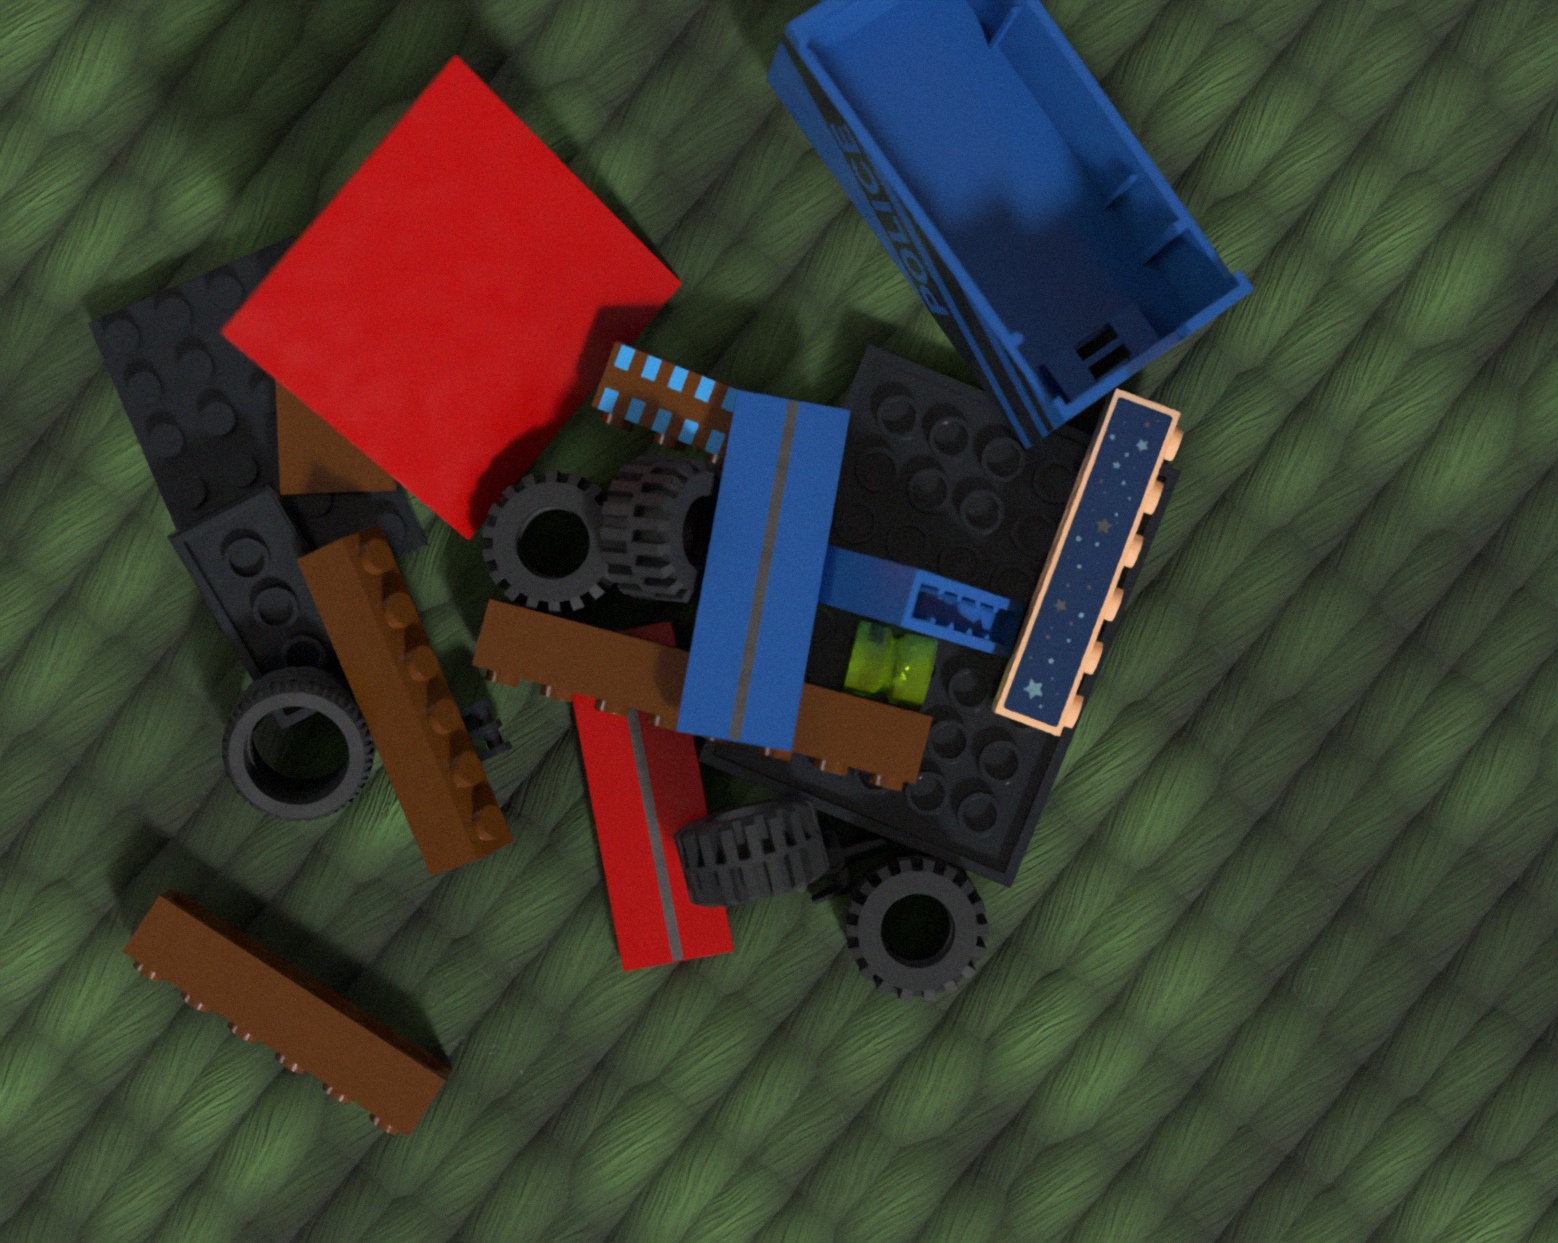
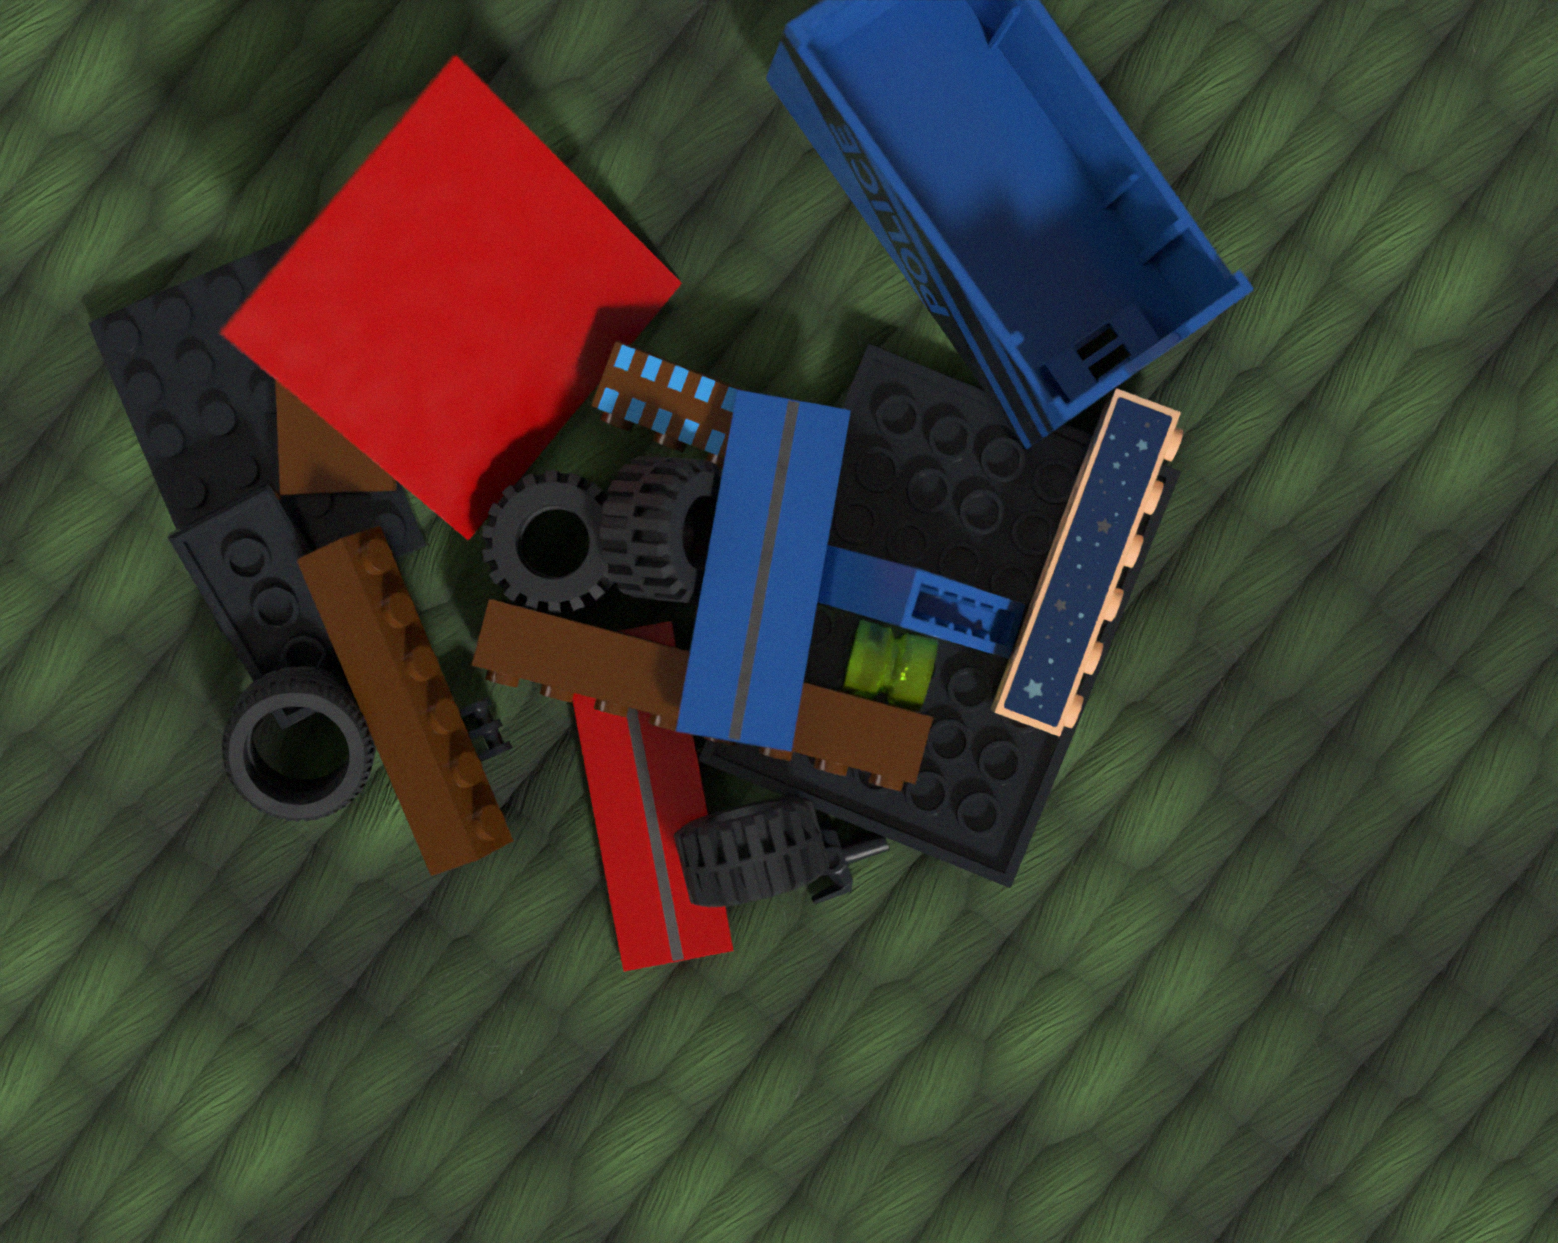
reddish brown brick [123,888,453,1137] -> none
black tyre [844,852,989,1001] -> none

